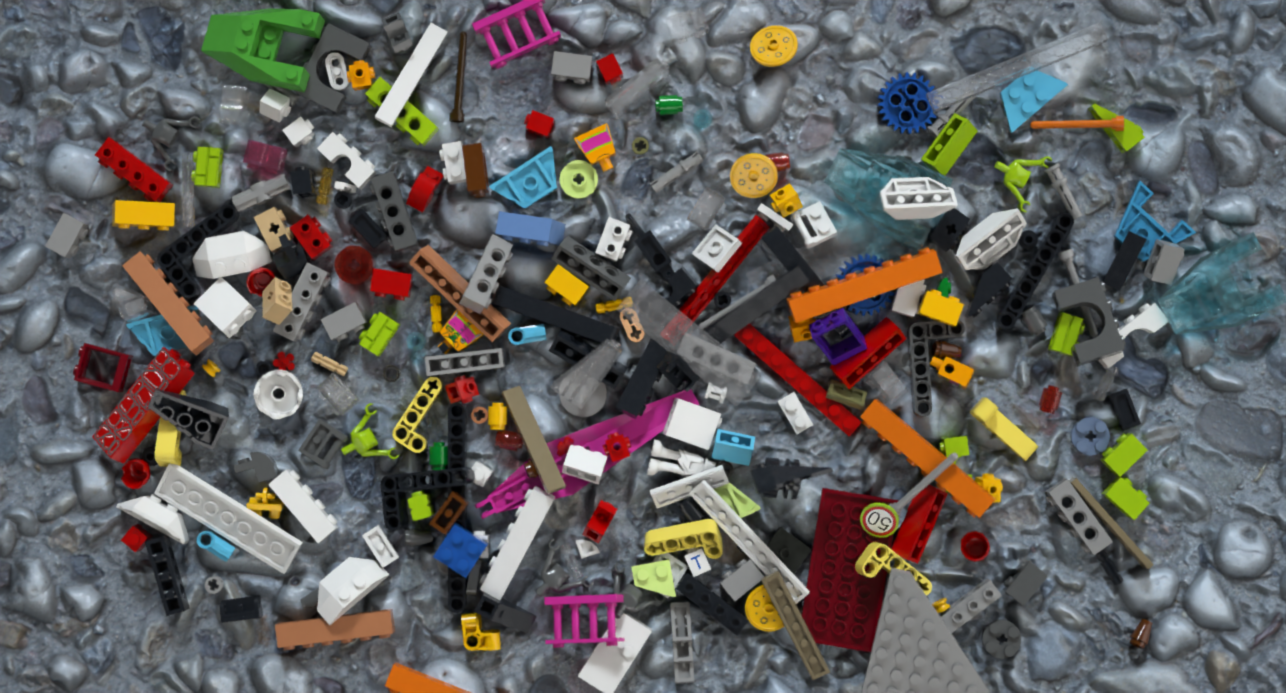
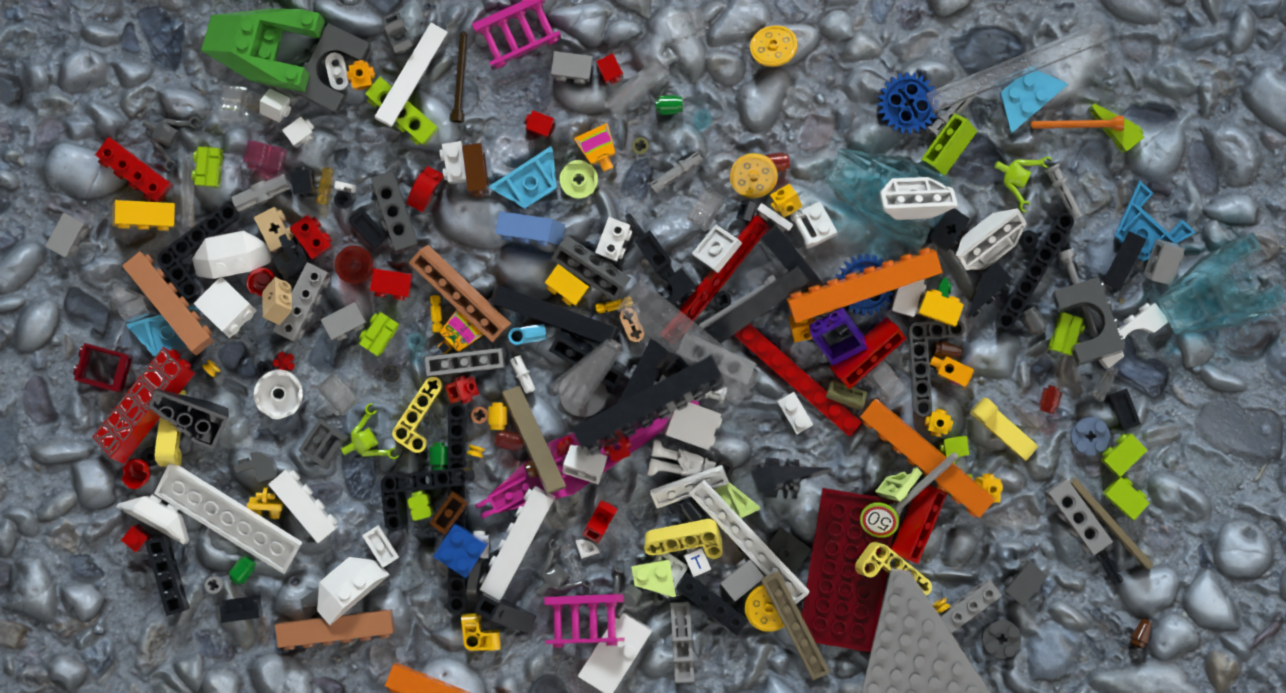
medium azure piece [197,530,236,562] -> none
tan axle [311,352,348,376] -> none
white arch [317,132,377,190] -> none
dark grey cone [404,528,433,547] -> none
light grey brick [459,234,513,314] -> none
white brick [471,461,494,487] -> none
medium azure brick [711,429,755,466] -> none
red hair [961,531,990,562] -> none
none -> green brick [228,555,257,585]
none -> yellow bush [466,444,485,458]
none -> white axle [510,355,535,394]
none -> black brick [572,355,725,456]
none -> black plate [736,200,756,222]
none -> yellowish green wing [875,468,922,502]
none -> yellow brick [924,409,953,437]

